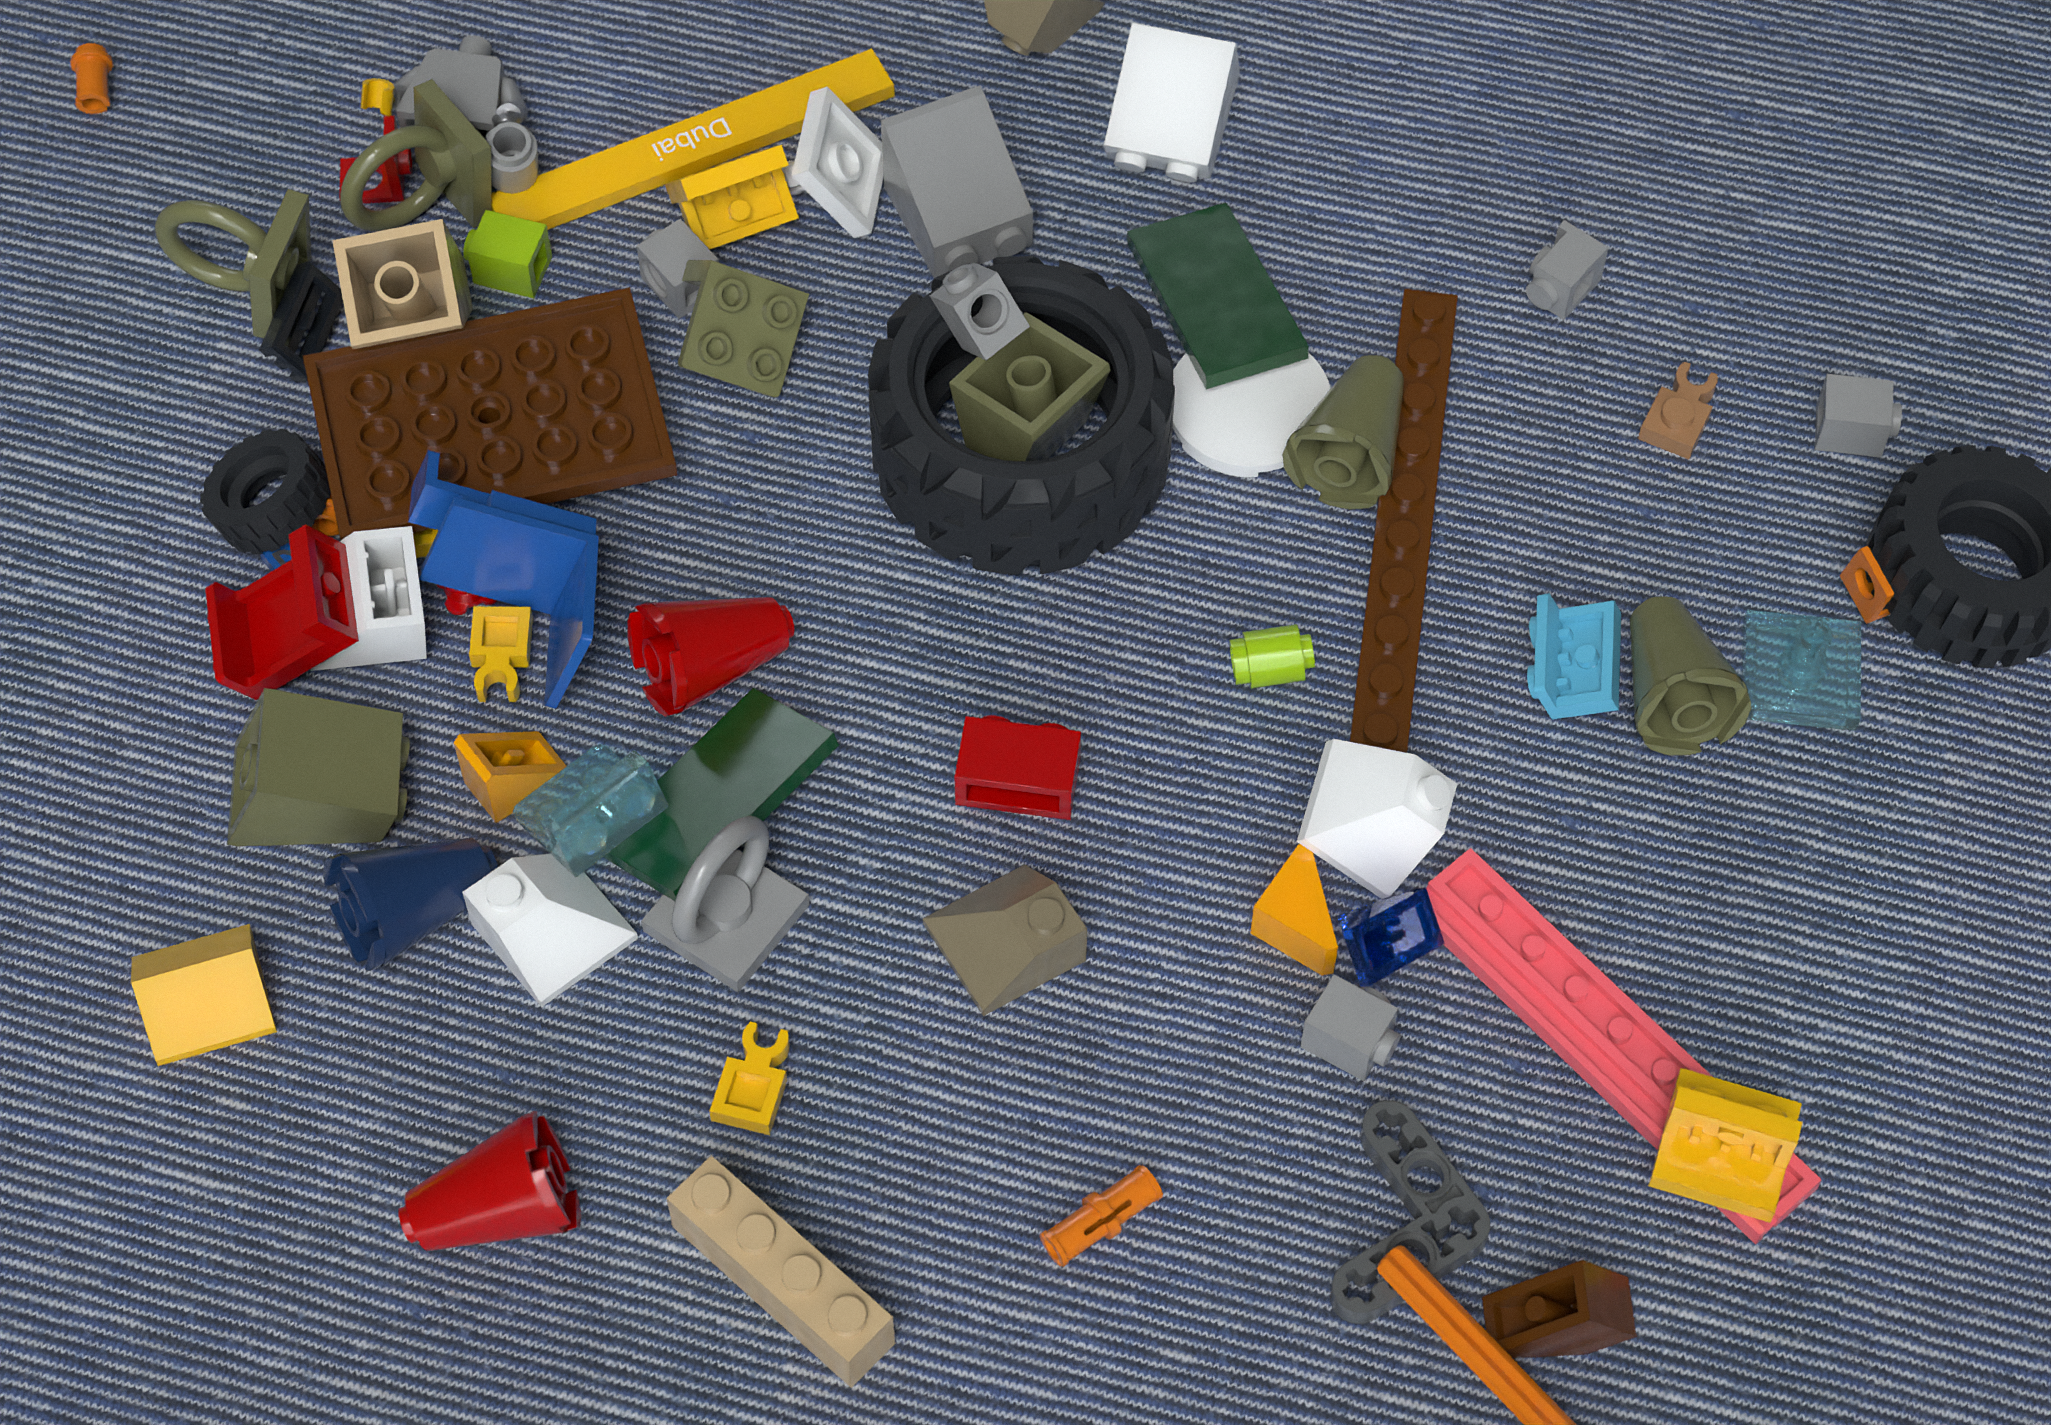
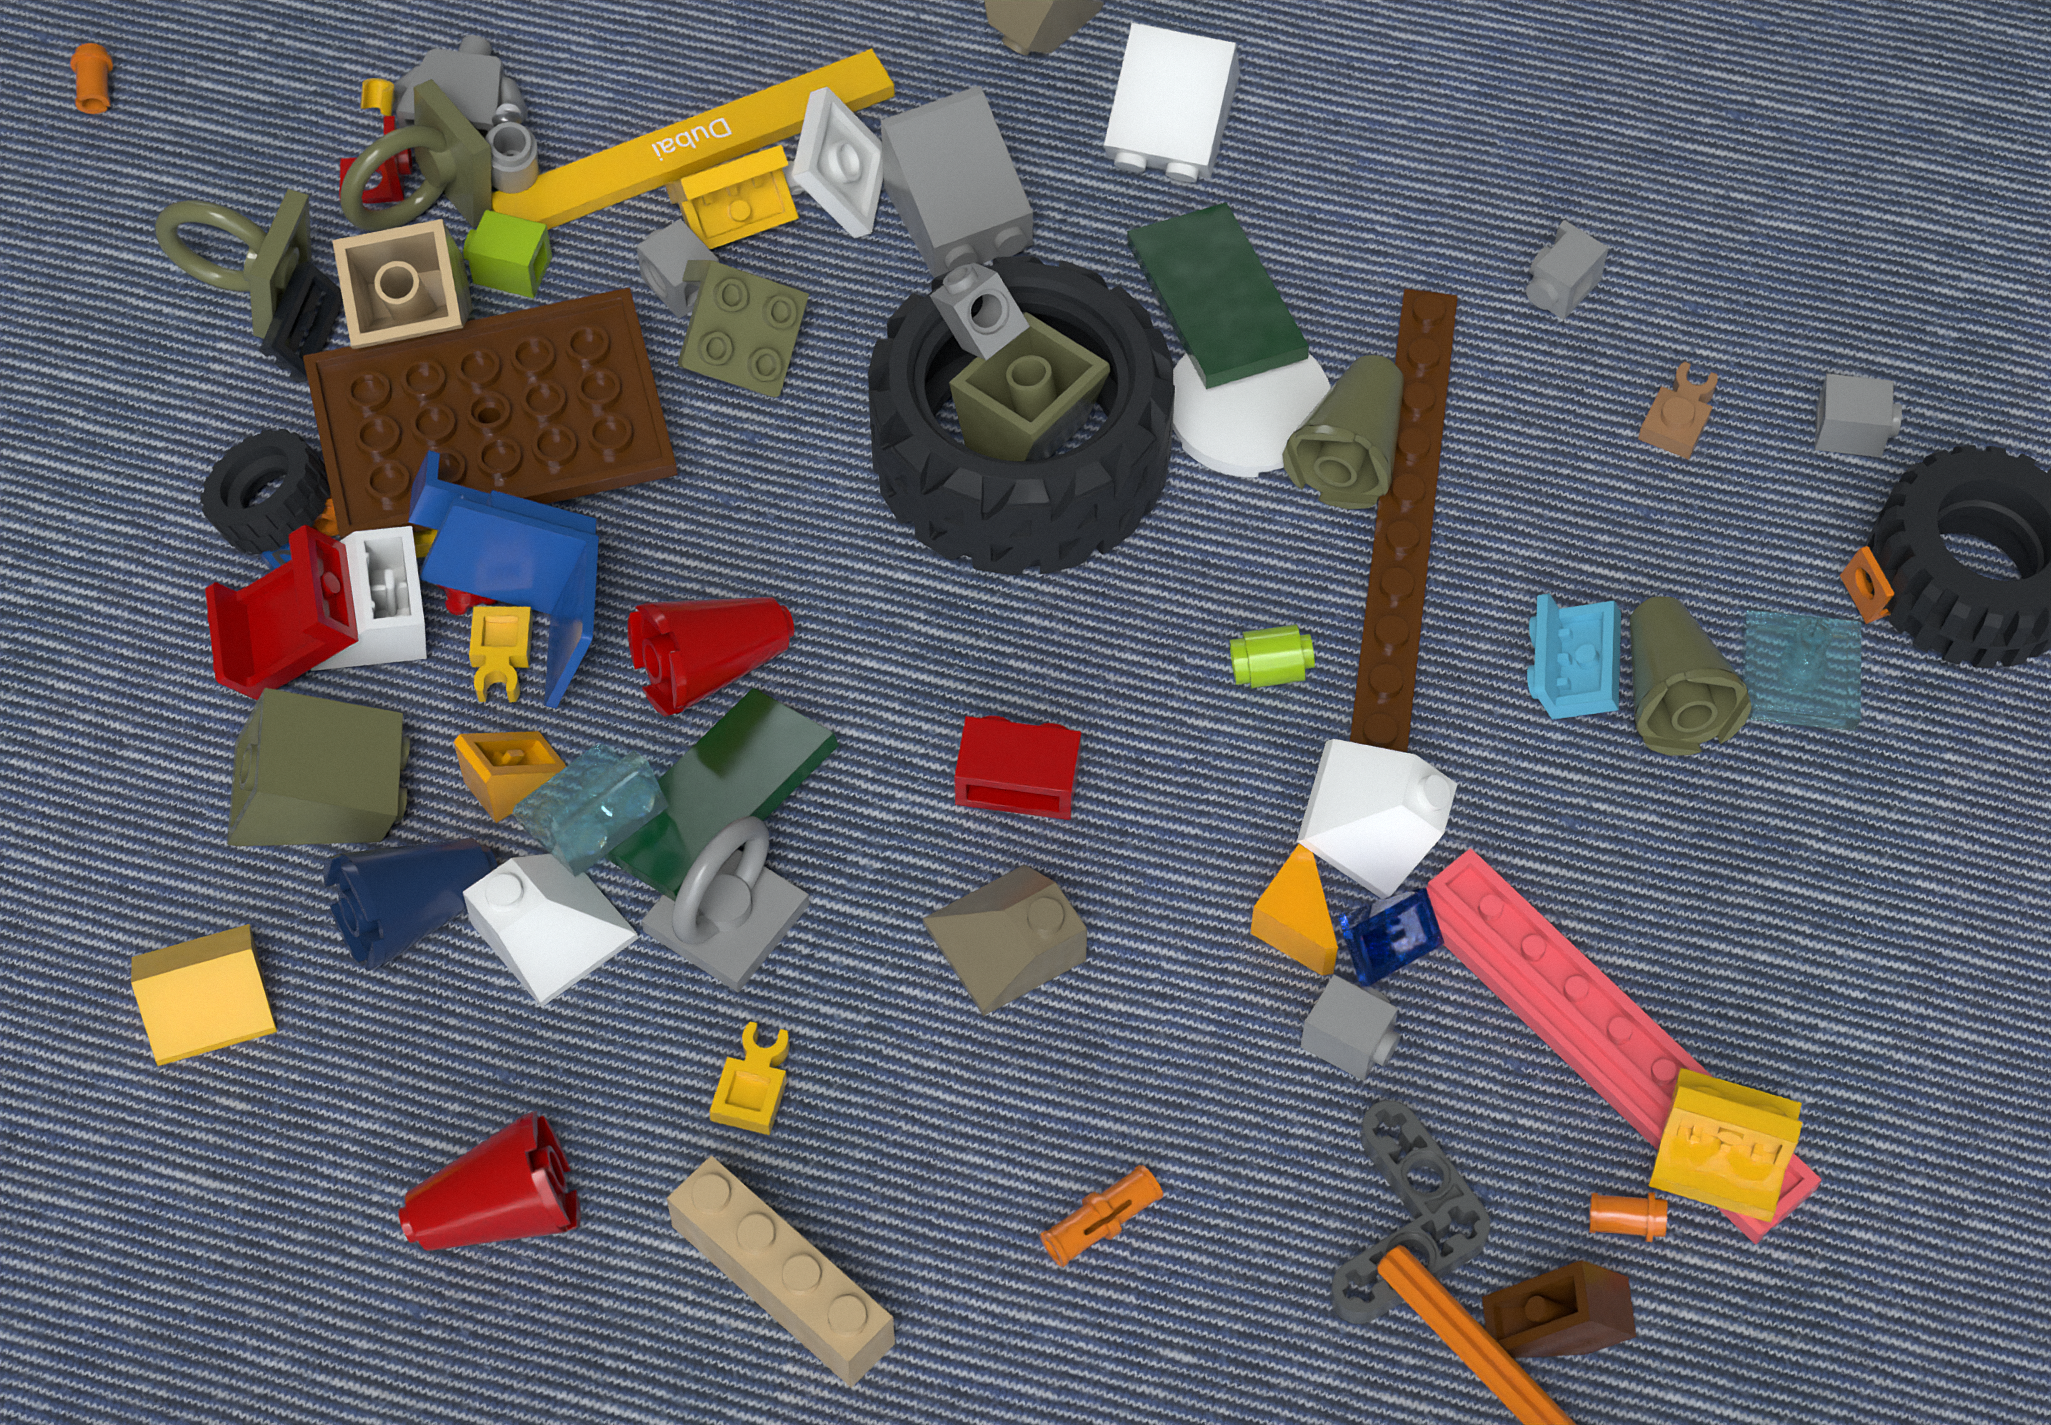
none -> orange pin [1589,1192,1667,1242]

